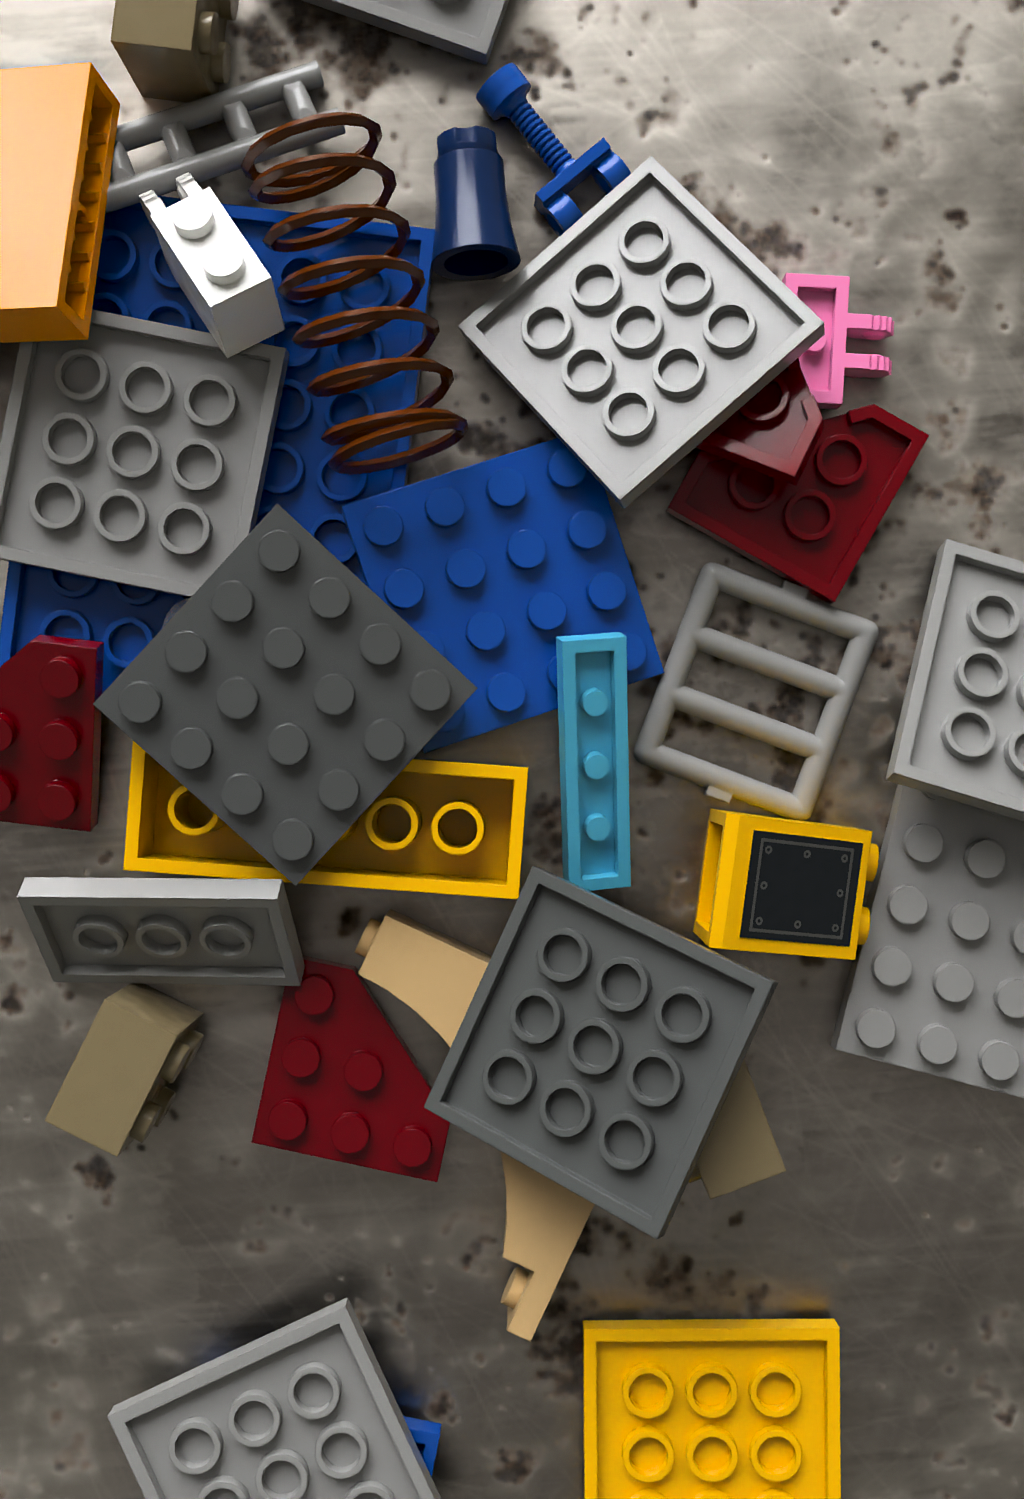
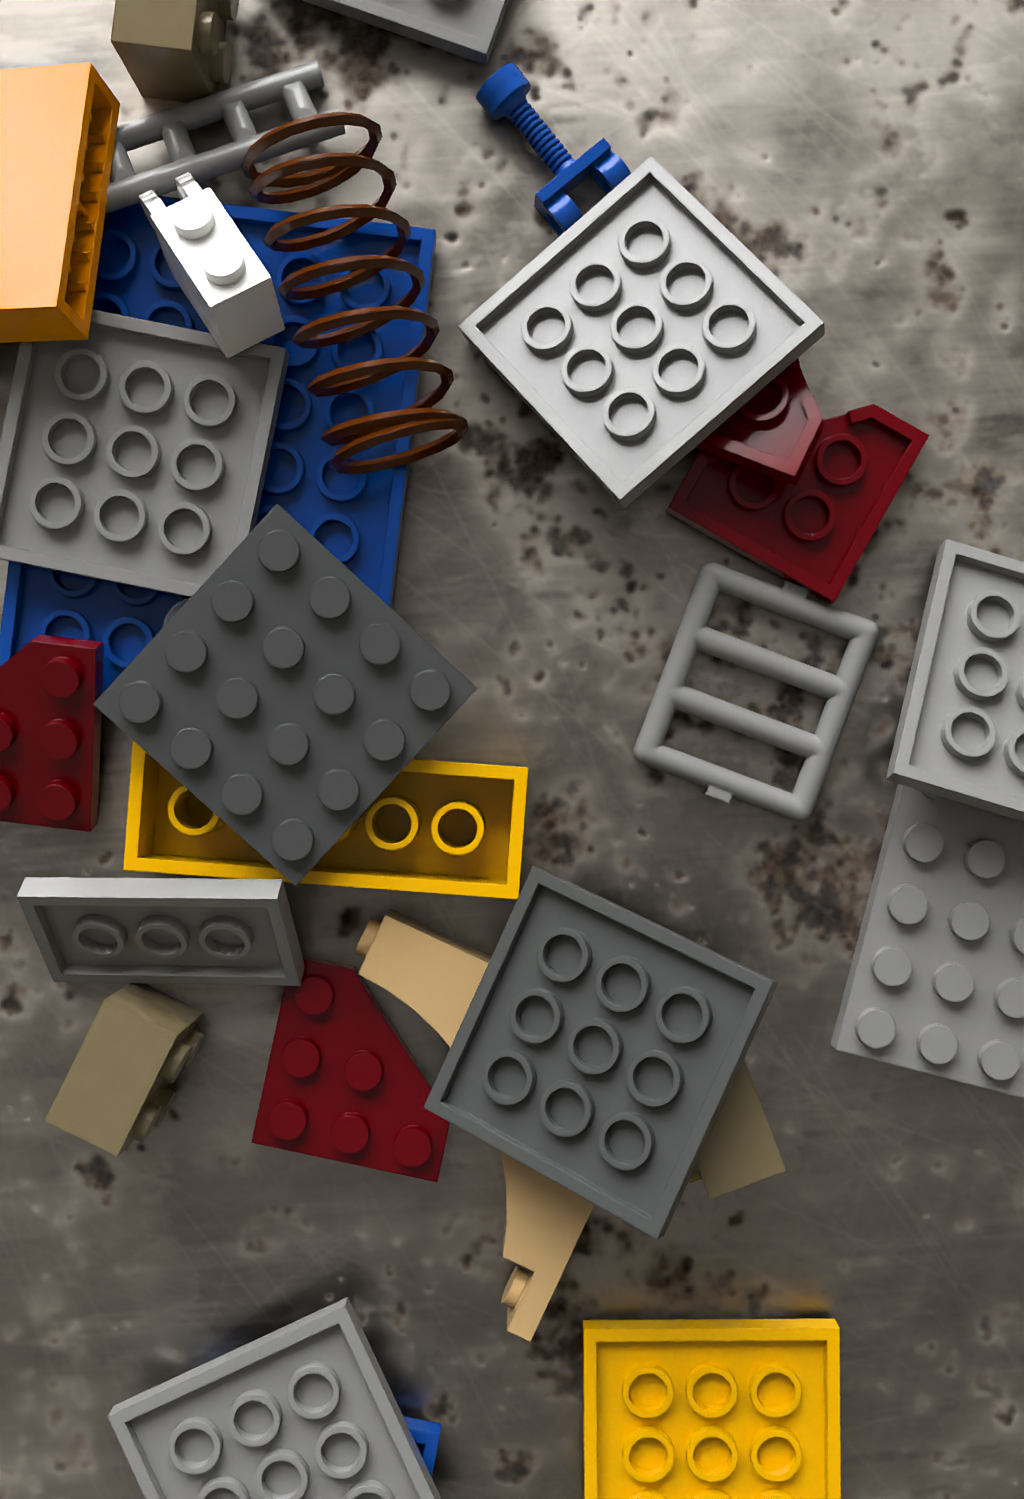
blue plate [341,438,664,754] -> none
dark blue plant [431,125,521,281] -> none
medium azure plate [556,632,631,891] -> none
slope [693,808,879,960] -> none
bright pink hinge [782,273,894,410] -> none

